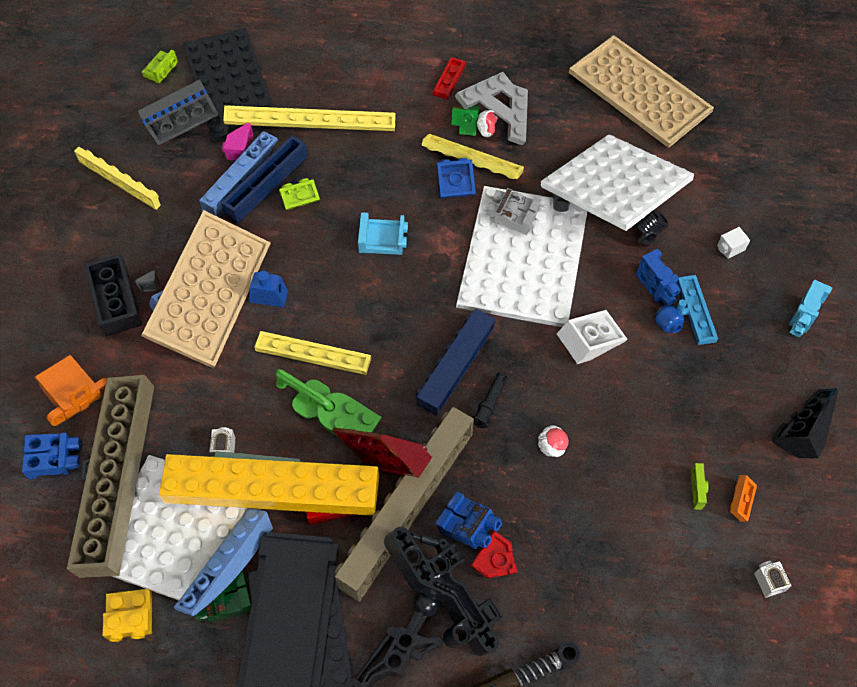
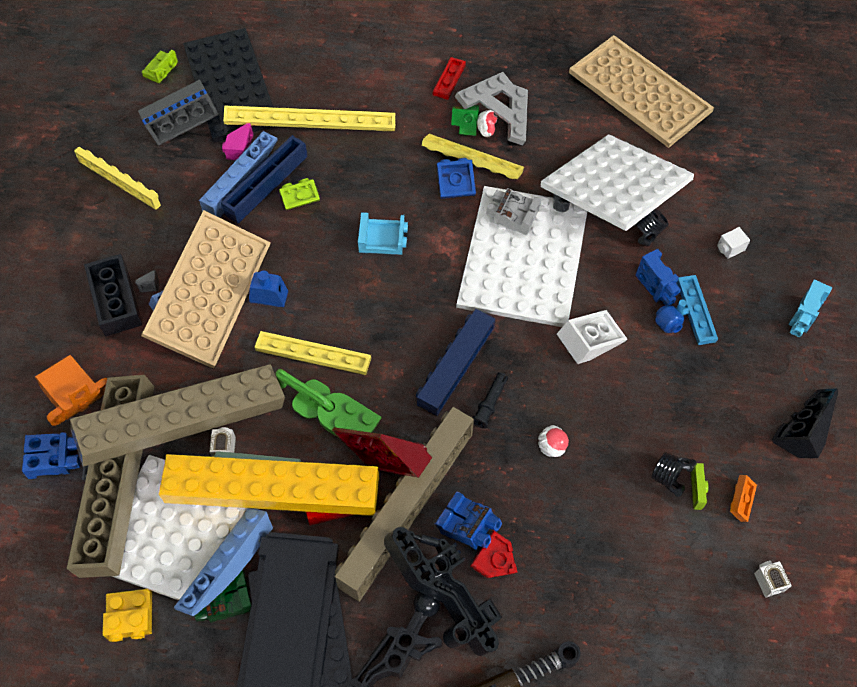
none -> dark tan brick [70,364,285,467]
none -> black piece [651,452,697,497]

